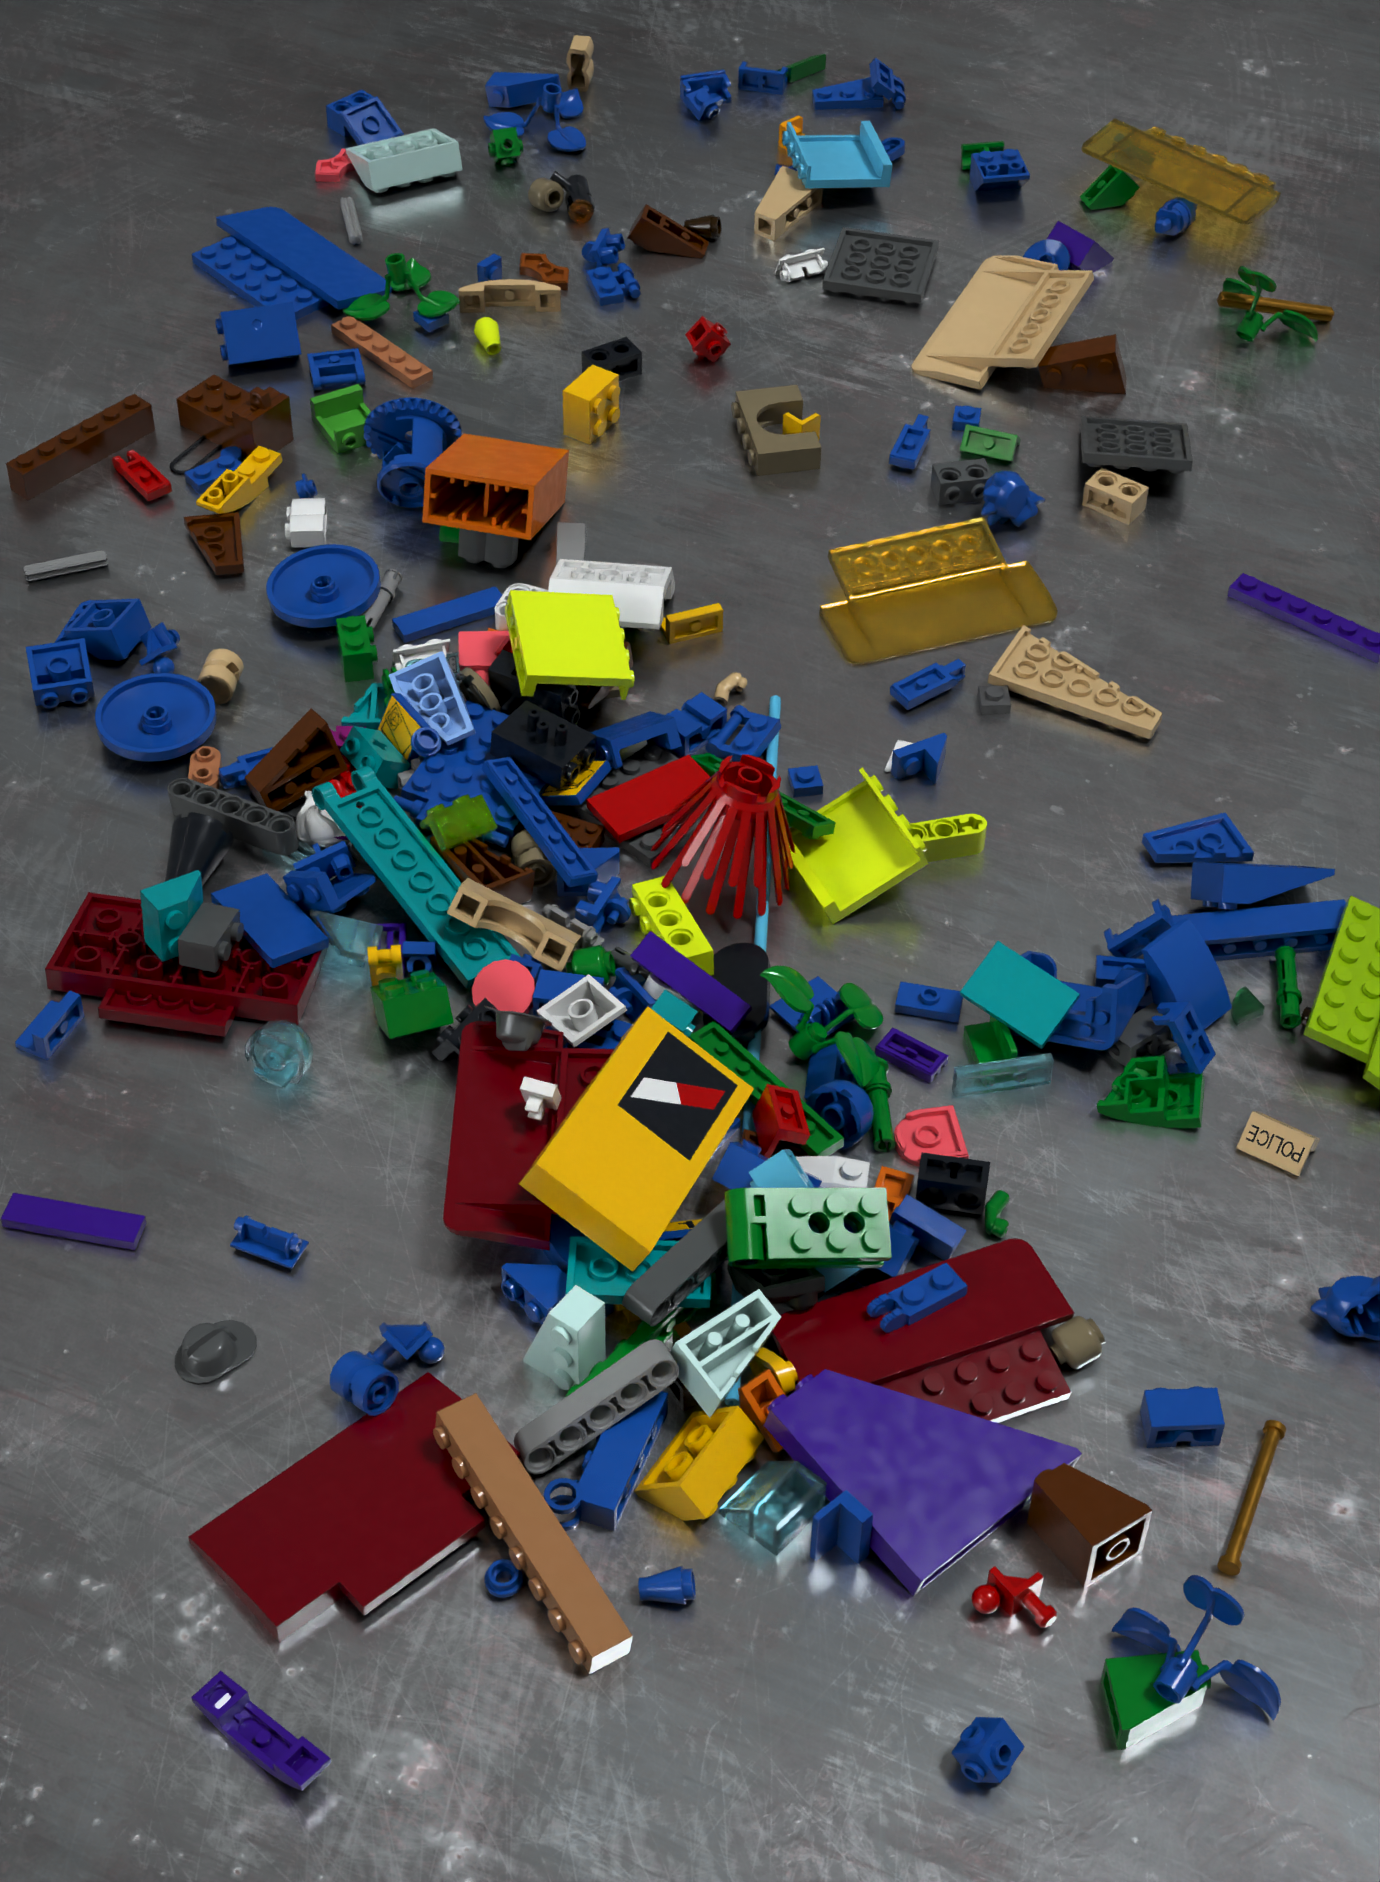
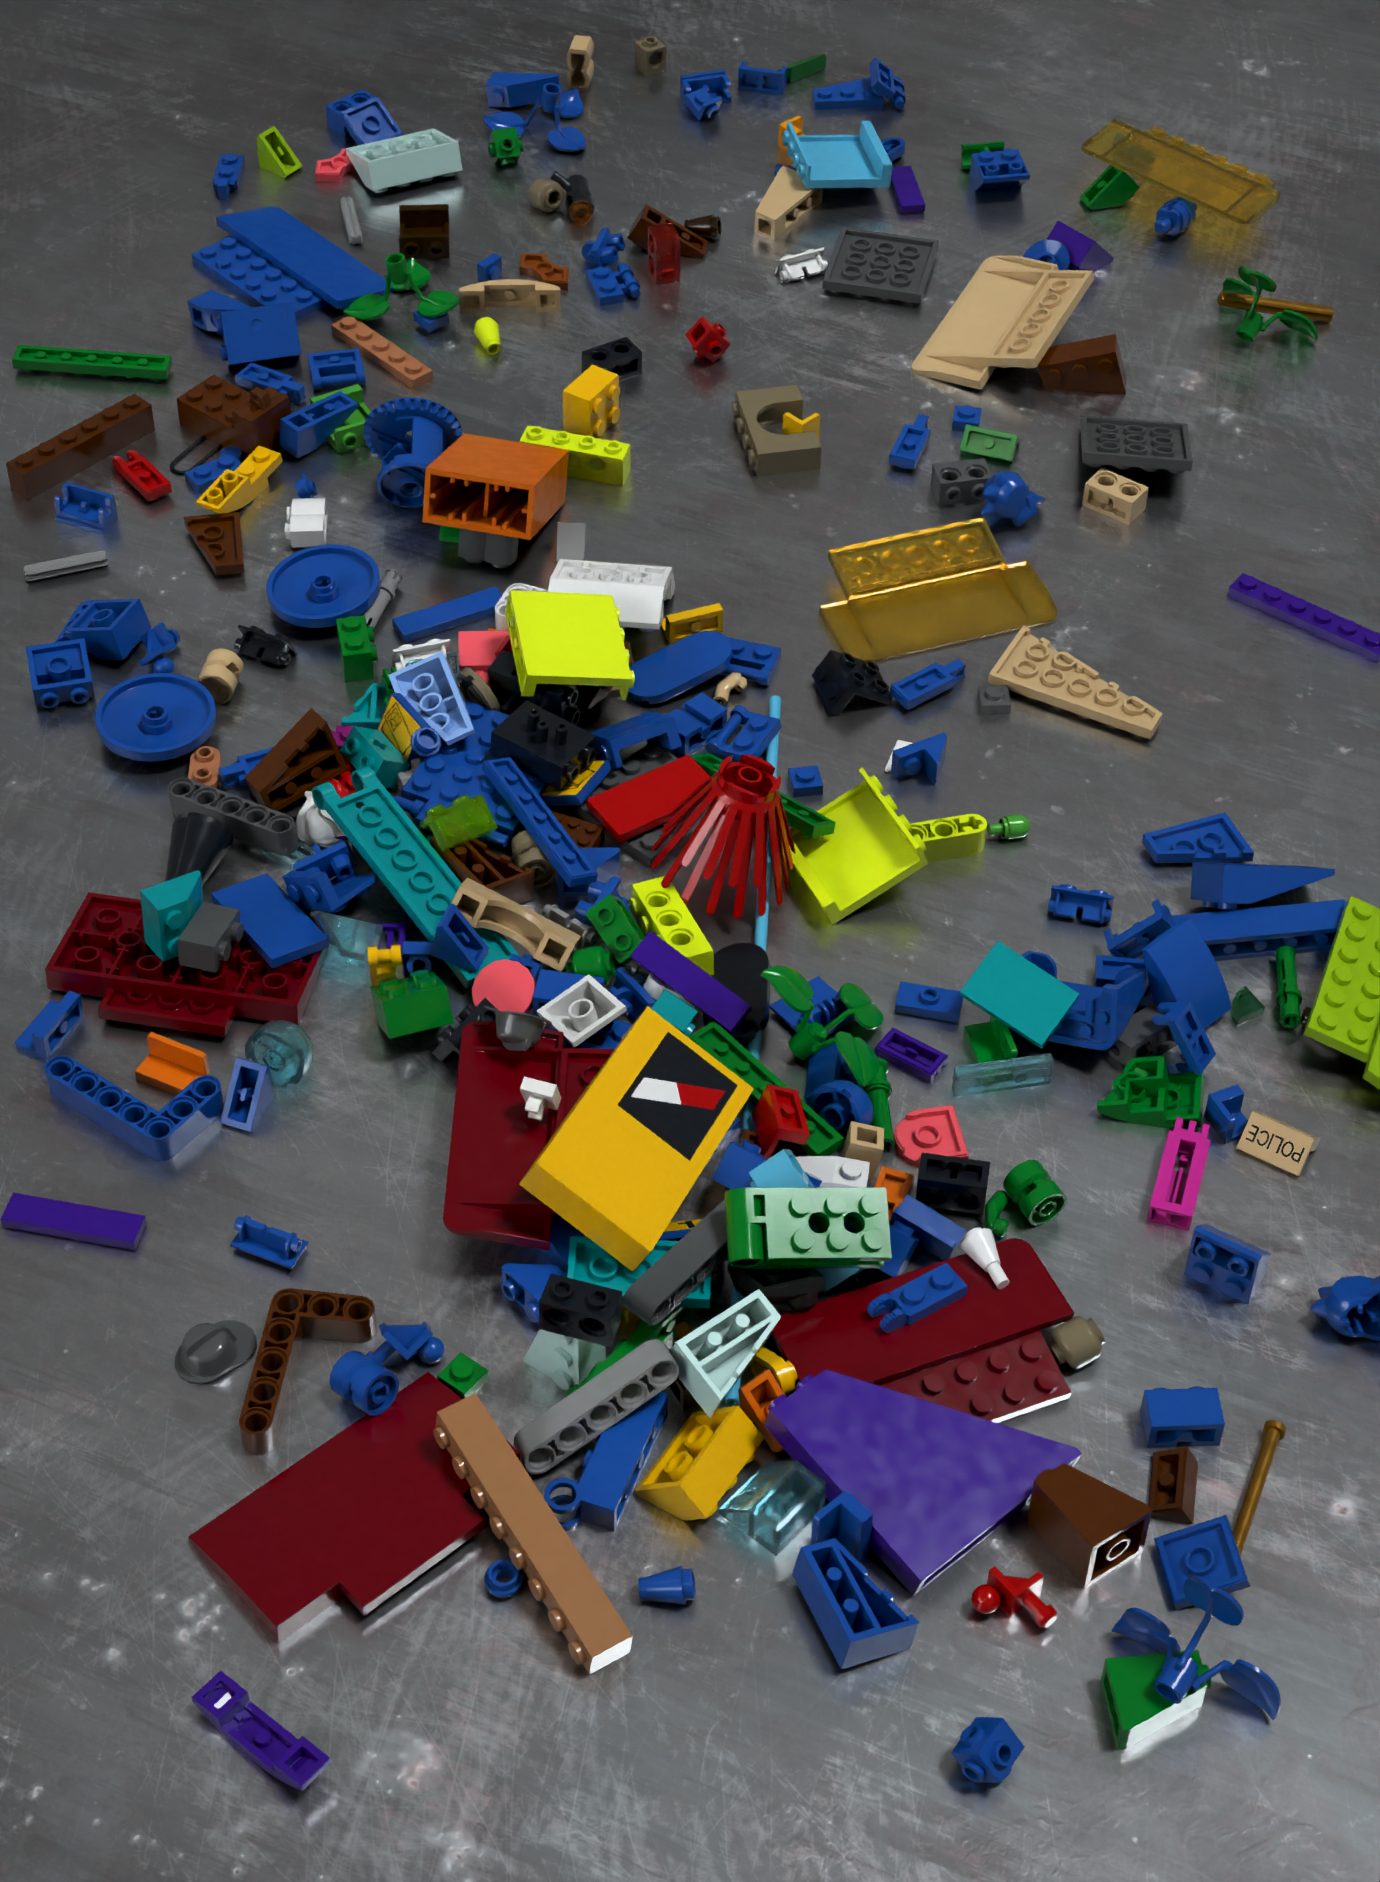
none -> green plate [12,345,172,380]
none -> blue beam [45,1055,224,1161]
none -> blue hinge [55,482,118,535]
none -> orange panel [135,1032,210,1095]
none -> blue slope [187,289,253,332]
none -> blue hinge [213,153,245,199]
none -> blue slope [220,1057,274,1132]
none -> black hinge [234,625,297,666]
none -> blue hinge [235,363,306,404]
none -> reddish brown beam [239,1288,377,1455]
none -> lime slope [256,125,302,178]
none -> blue slope [279,391,358,458]
none -> dark brown panel [399,204,450,259]
none -> blue slope [431,903,489,972]
none -> green plate [437,1352,489,1399]
none -> neon yellow brick [519,425,631,486]
none -> black brick [539,1274,622,1347]
none -> green bracket [586,894,646,964]
none -> blue tile [628,631,733,704]
none -> dark tan brick [635,36,666,77]
none -> clear red brick [648,223,681,285]
none -> blue plate [716,637,781,686]
none -> blue wedge [792,1538,920,1669]
none -> black bracket [812,650,893,715]
none -> tan brick [841,1121,884,1180]
none -> dark purple tile [890,166,925,214]
none -> white cone [961,1227,1010,1289]
none -> bright green cylinder [987,814,1031,840]
none -> green wheel [1003,1160,1067,1225]
none -> blue hinge [1048,884,1115,924]
none -> dark pink hinge [1147,1117,1211,1230]
none -> reddish brown slope [1148,1447,1198,1524]
none -> blue tile [1154,1515,1251,1610]
none -> blue slope [1184,1224,1271,1304]
none -> blue panel [1204,1084,1248,1144]

